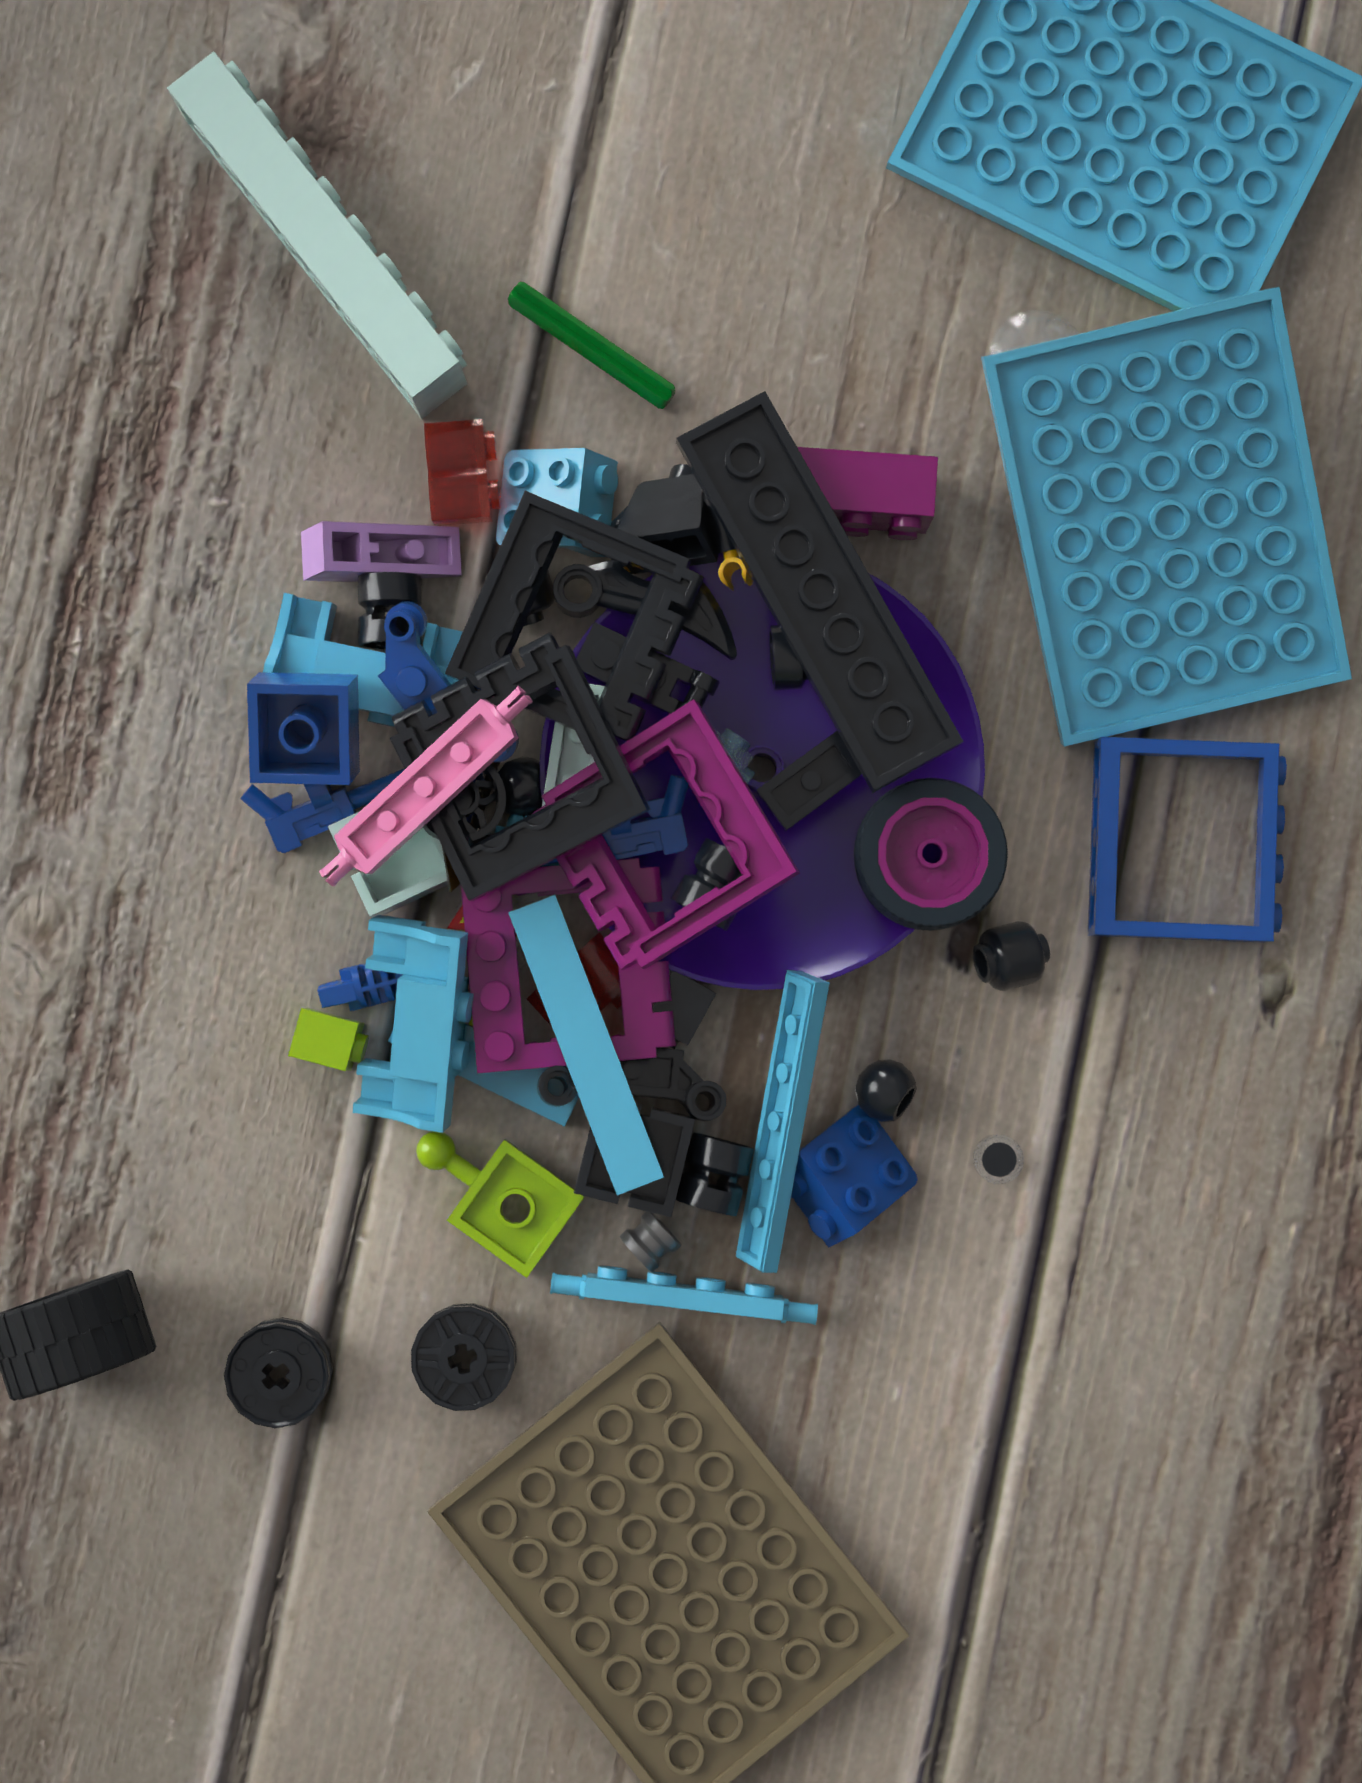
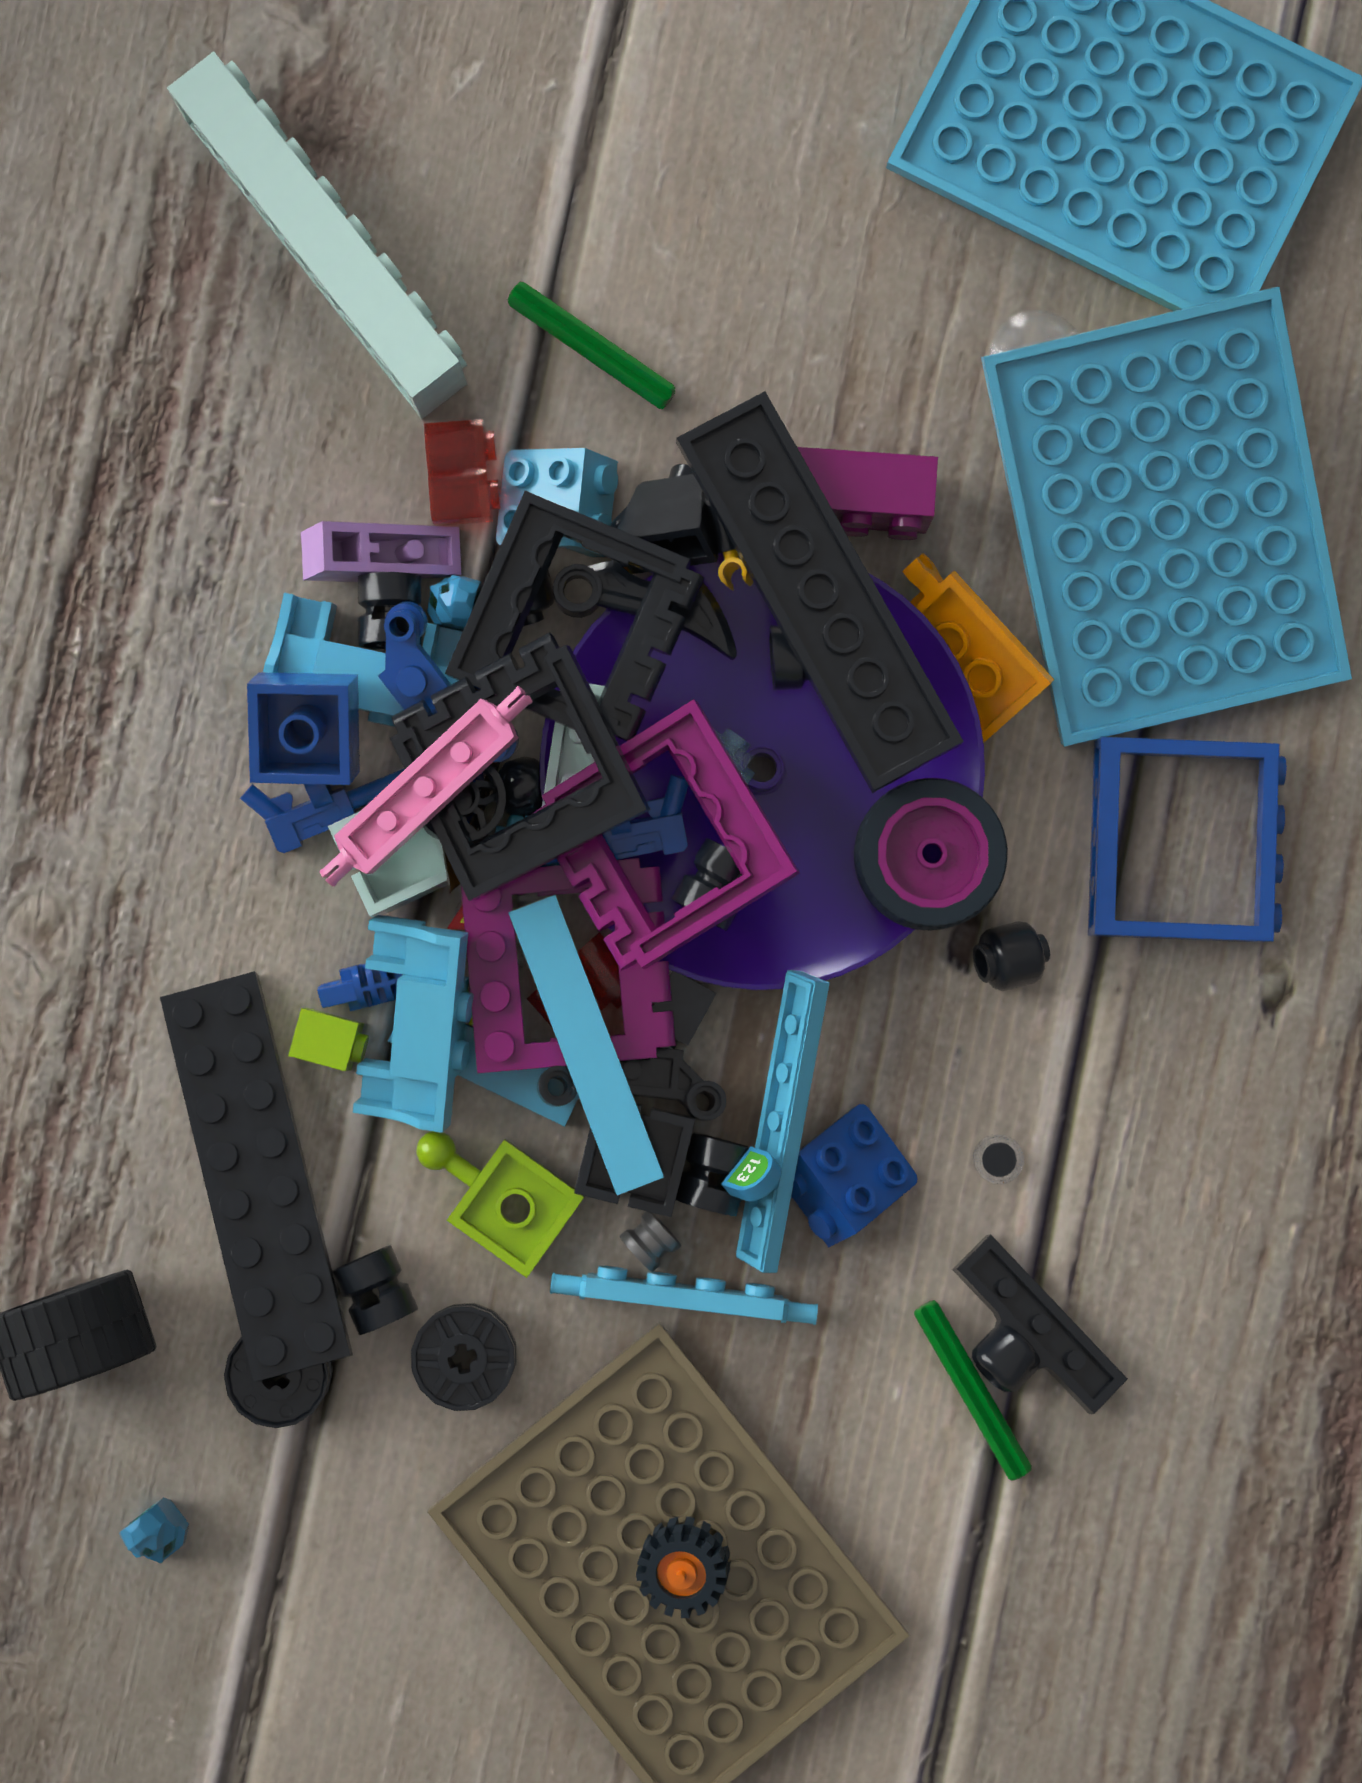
black plate [577,622,720,714] -> none
black plate [756,731,862,831] -> none
black piece [855,1059,917,1122] -> none
none -> dark azure rock [119,1497,189,1563]
none -> black plate [160,971,353,1382]
none -> black wheel [332,1245,418,1335]
none -> dark azure rock [427,575,483,631]
none -> black wheel [636,1517,731,1618]
none -> dark azure tile [721,1146,782,1201]
none -> light orange tile [891,553,1054,743]
none -> green axle [914,1300,1032,1481]
none -> black plate [952,1234,1128,1414]

